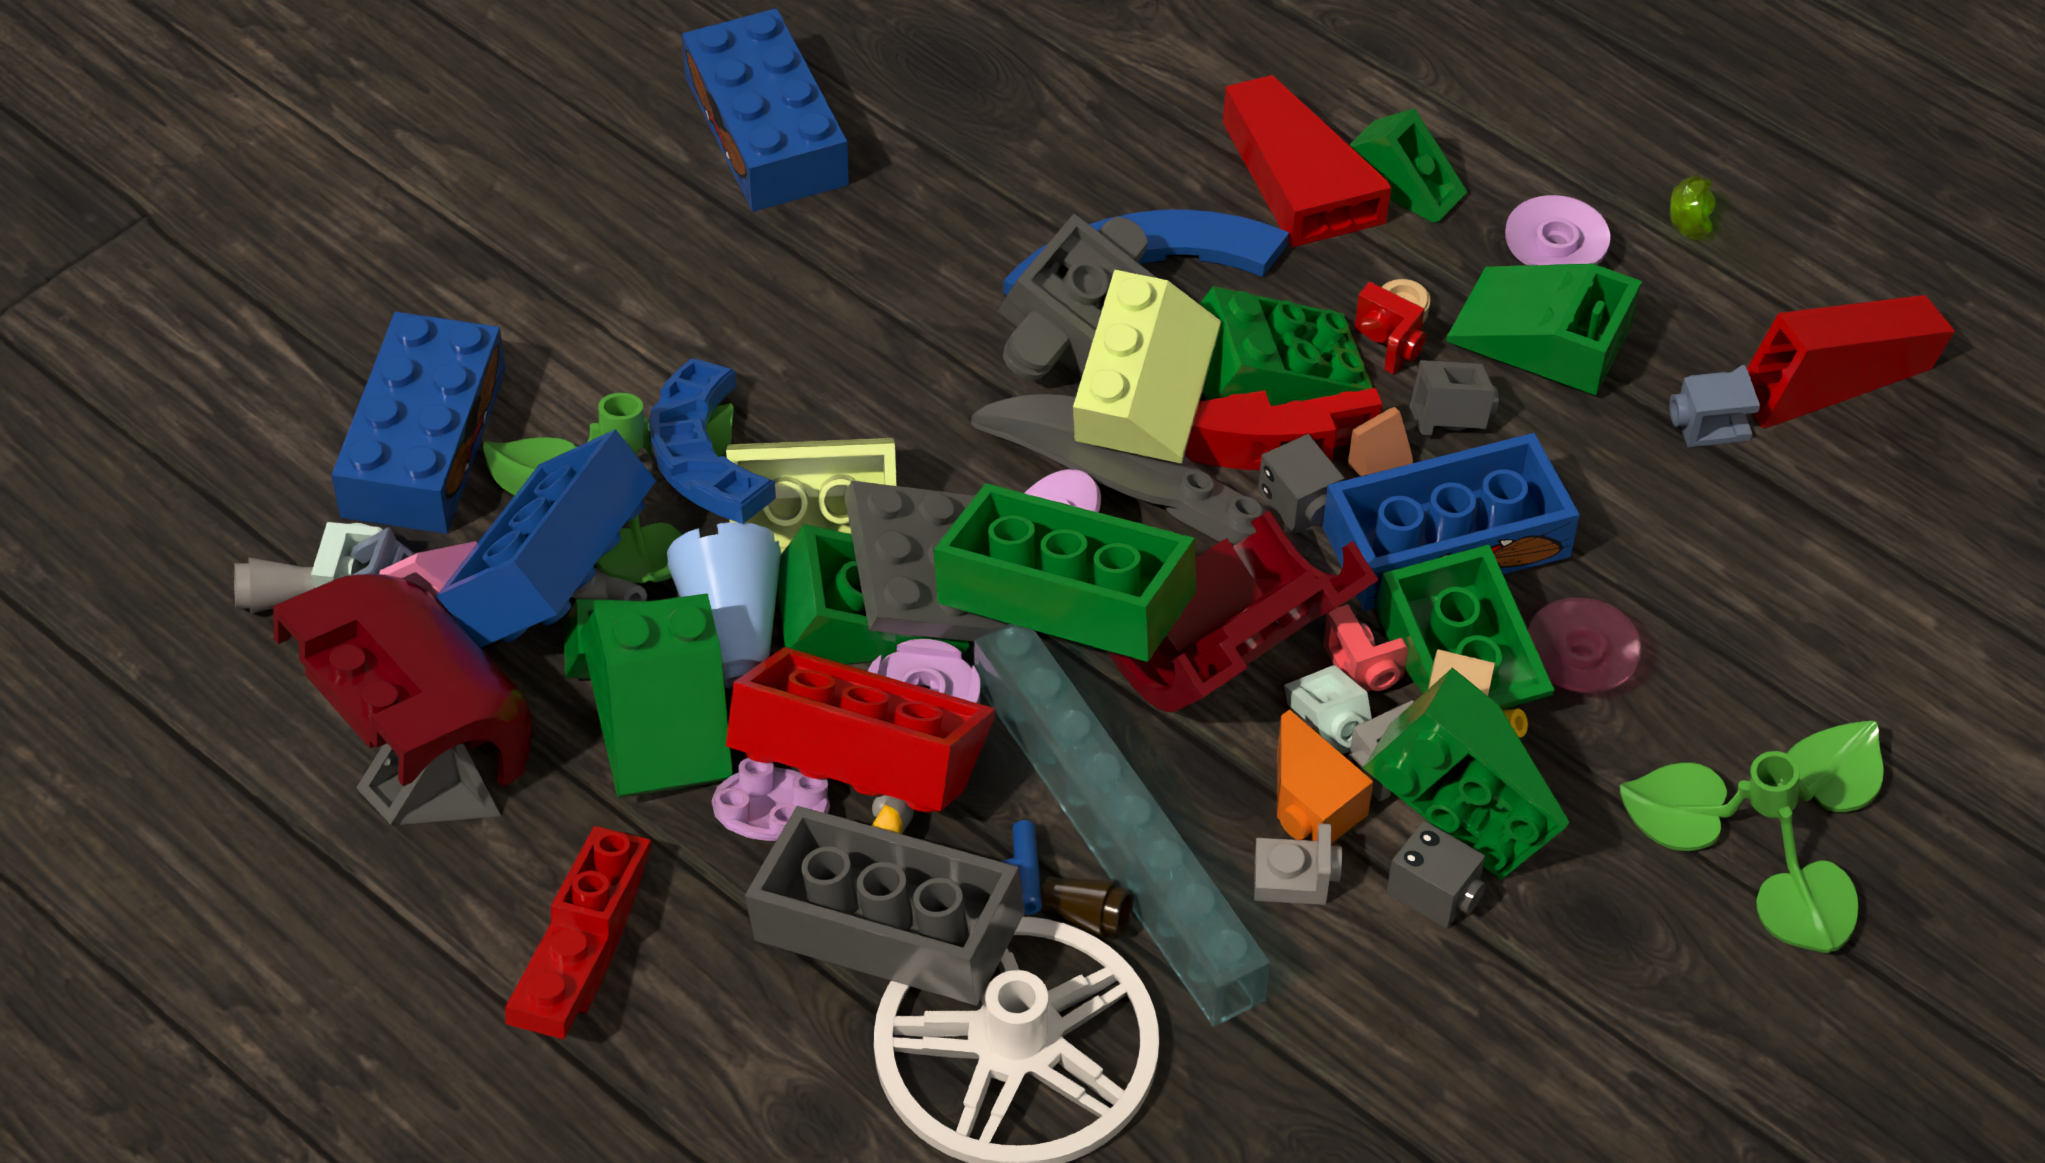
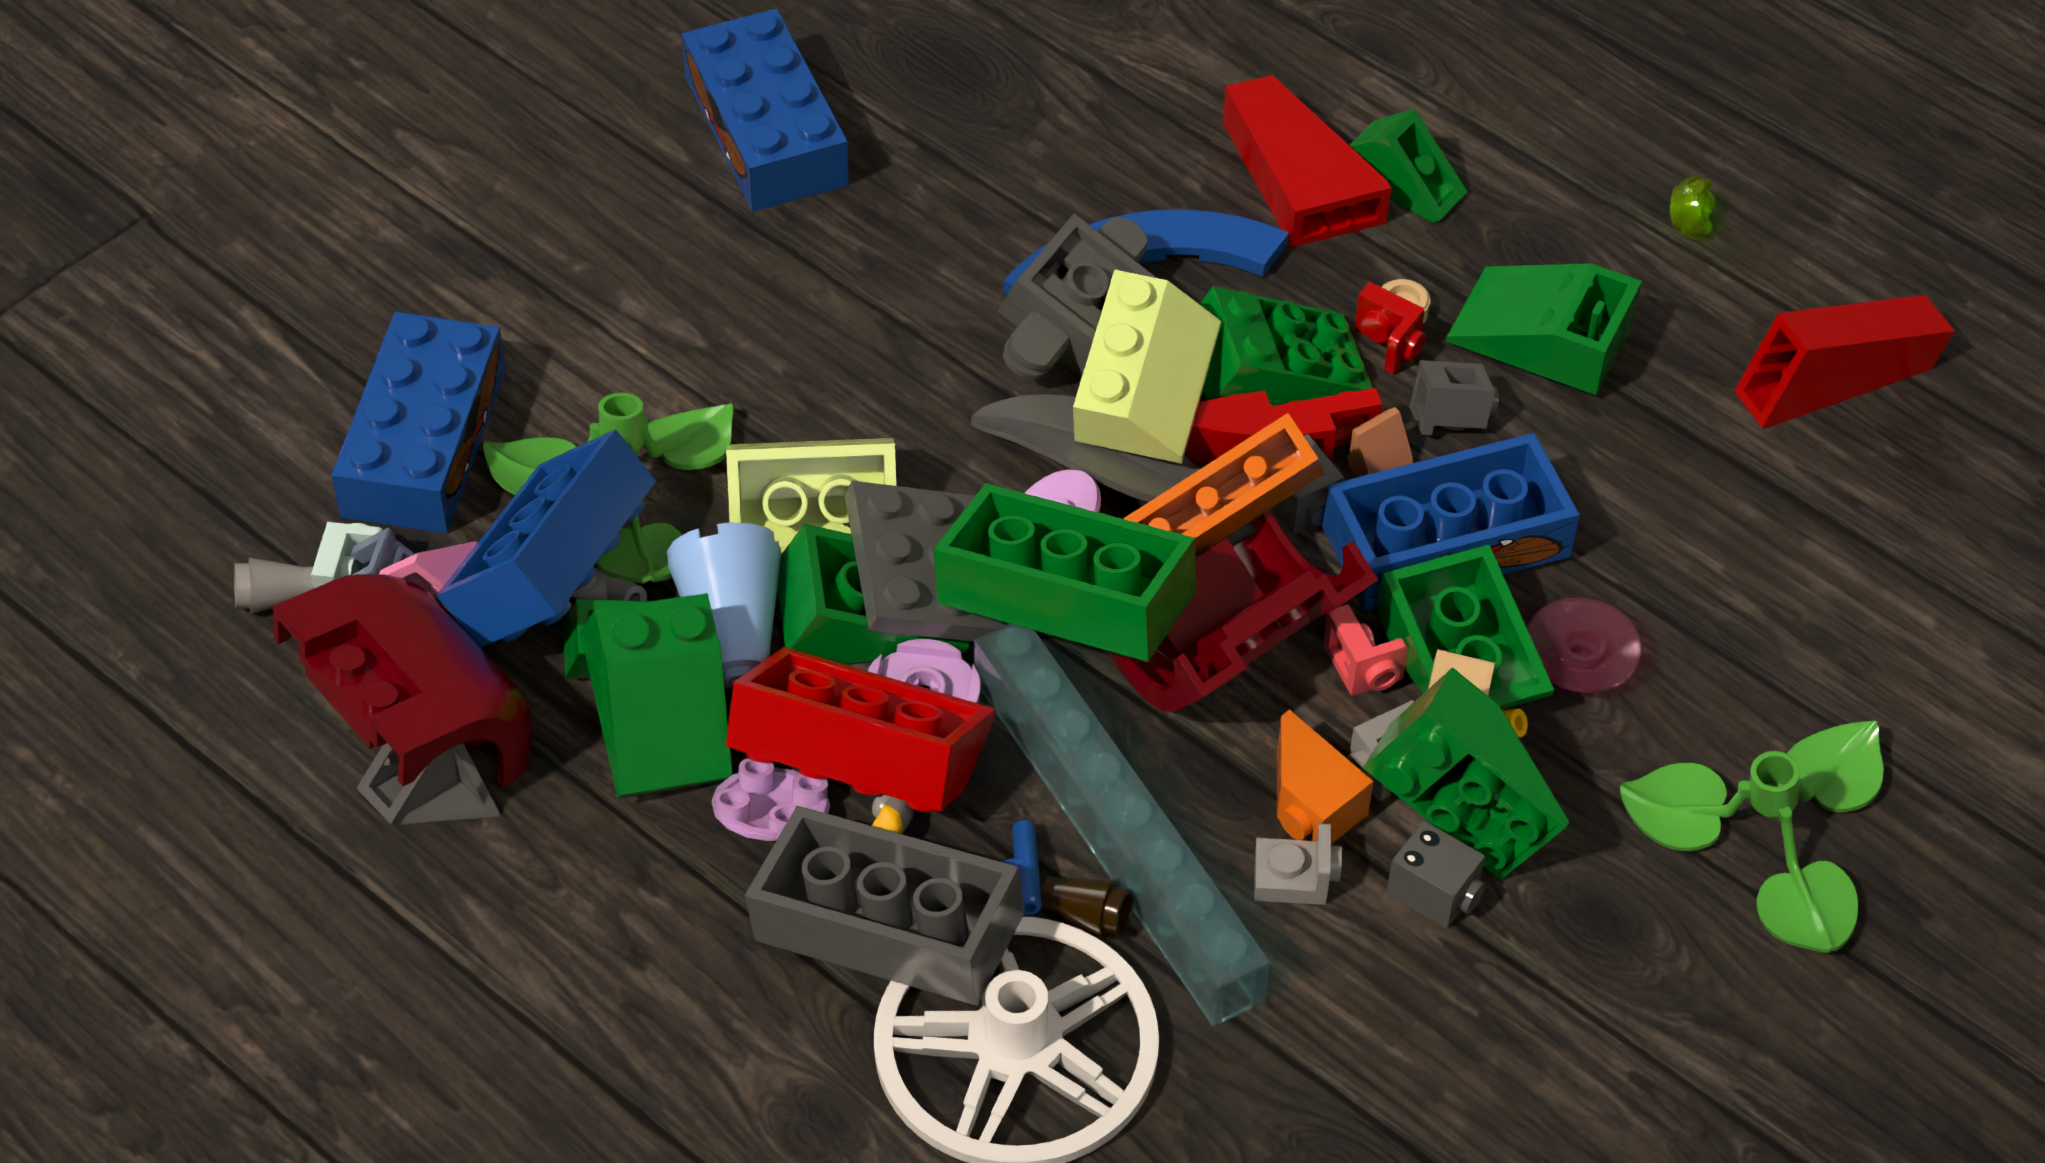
red slope [505,826,651,1040] -> none
blue tile [649,358,776,524] -> none
light aqua bracket [1284,665,1372,755] -> none
lavender dish [1505,195,1610,265] -> none
sand blue window [1669,365,1760,447] -> none
none -> orange brick [1123,413,1325,556]

